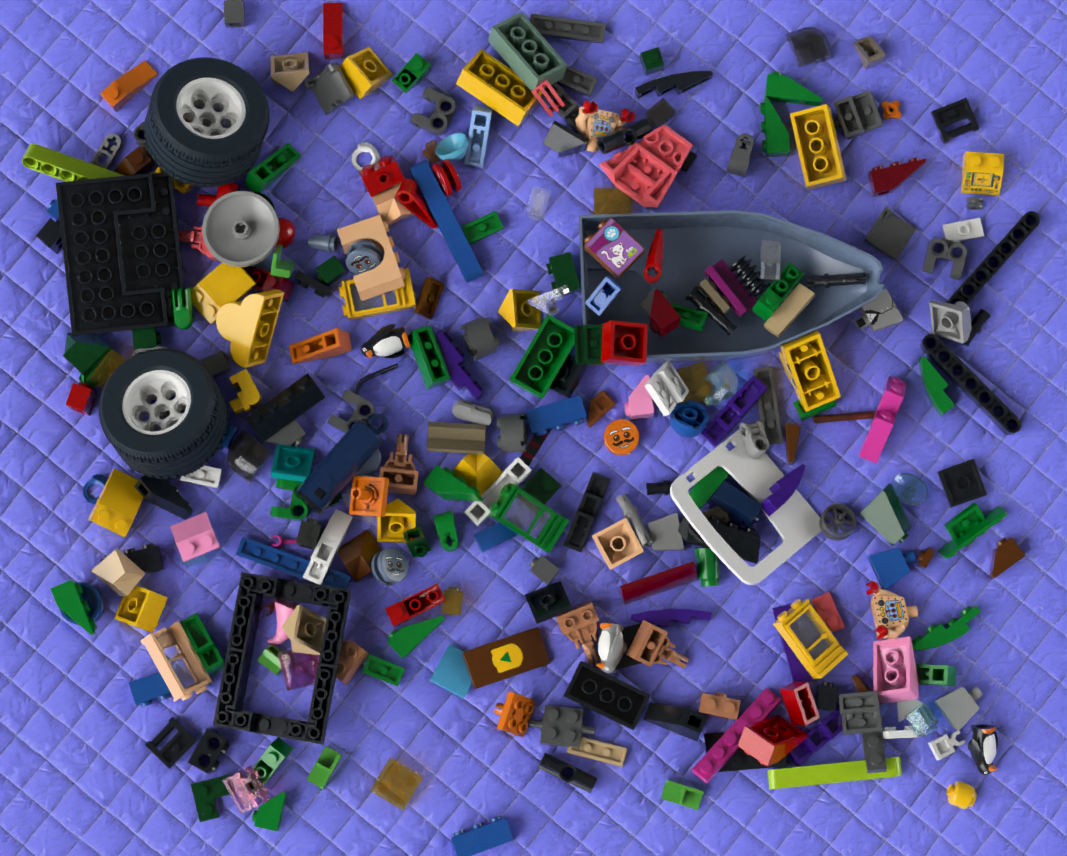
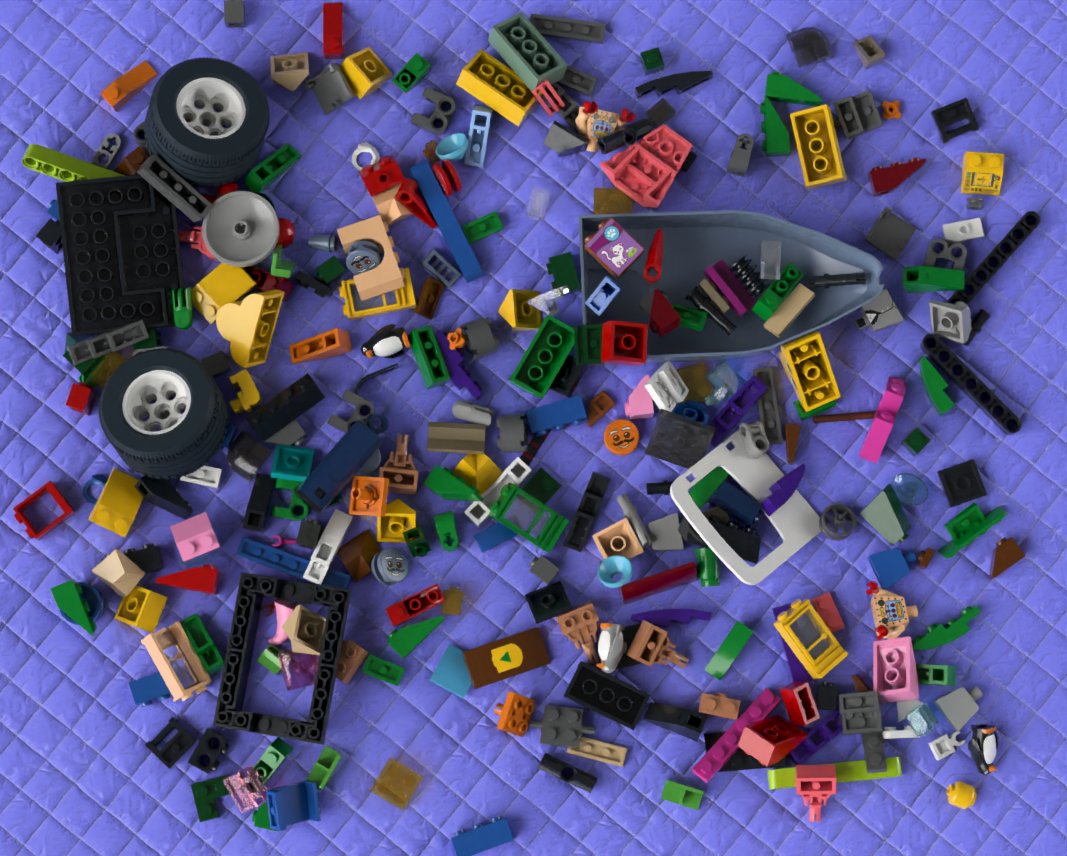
none -> red window [13,481,76,541]
none -> dark grey slope [67,319,149,365]
none -> dark grey brick [137,155,213,222]
none -> red slope [155,564,221,595]
none -> black slope [243,473,276,533]
none -> blue panel [266,780,321,831]
none -> sand blue slope [420,249,462,288]
none -> orange plate [447,328,466,350]
none -> medium azure piece [597,555,633,588]
none -> clear smoke plate [645,409,716,469]
none -> green slope [704,621,754,680]
none -> coral brick [795,765,836,822]
none -> dark green brick [901,427,931,456]
none -> green slope [903,266,965,293]

